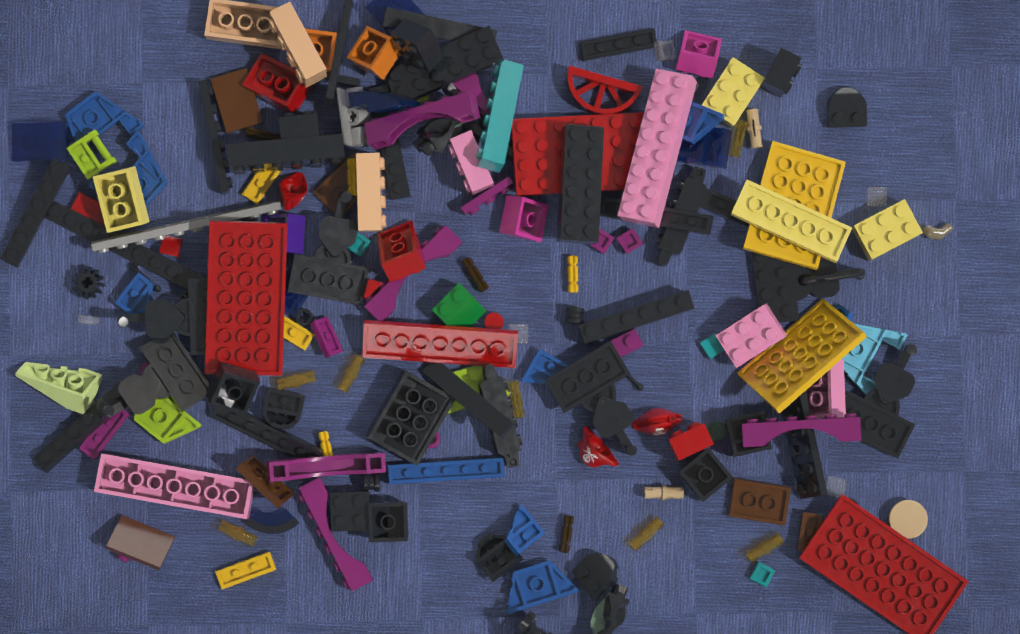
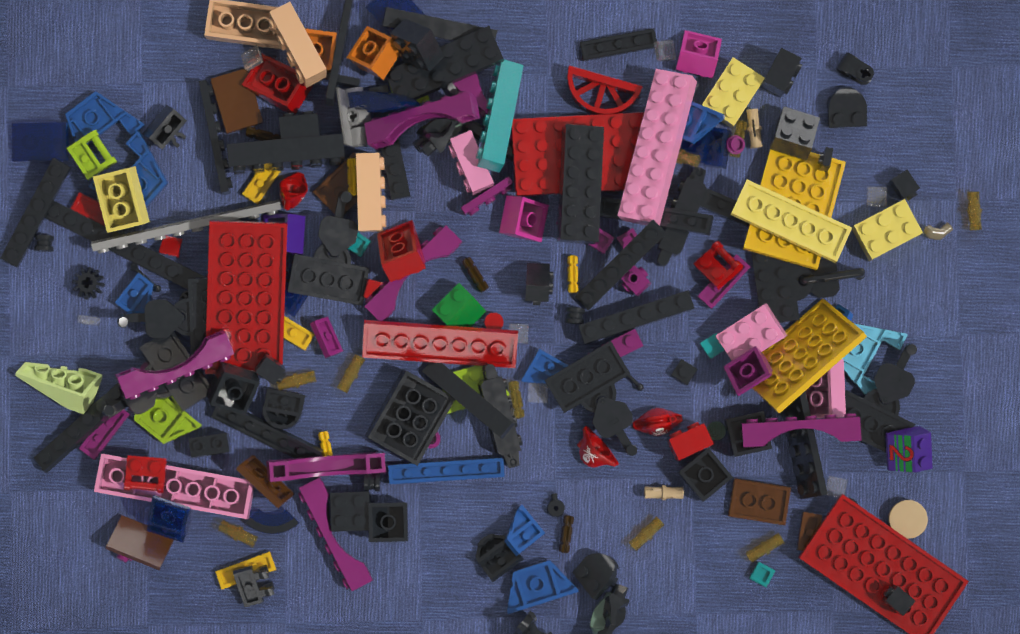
black bush [296,309,313,326] -> none
none -> black wheel [34,235,54,252]
none -> magenta arch [115,330,234,400]
none -> red plate [124,455,167,493]
none -> black brick [142,105,187,150]
none -> clear blue slope [147,495,191,543]
none -> black brick [188,433,232,458]
none -> black plate [233,564,275,607]
none -> clear tile [241,45,263,71]
none -> black brick [255,353,286,385]
none -> black brick [525,263,554,306]
none -> clear tile [528,383,548,403]
none -> black piece [547,493,565,517]
none -> black plate [575,219,667,310]
none -> magenta brick [621,265,652,296]
none -> black plate [671,359,698,385]
none -> clear yellow pin [676,149,701,167]
none -> red plate [693,241,743,290]
none -> magenta plate [697,254,750,309]
none -> magenta slope [723,346,772,396]
none -> magenta plate [726,135,745,155]
none -> brick [770,107,820,160]
none -> black plate [818,147,833,172]
none -> black piece [836,52,874,85]
none -> black brick [882,585,915,616]
none -> dark purple slope [885,426,933,472]
none -> black brick [889,169,920,201]
none -> clear yellow pin [967,192,982,231]

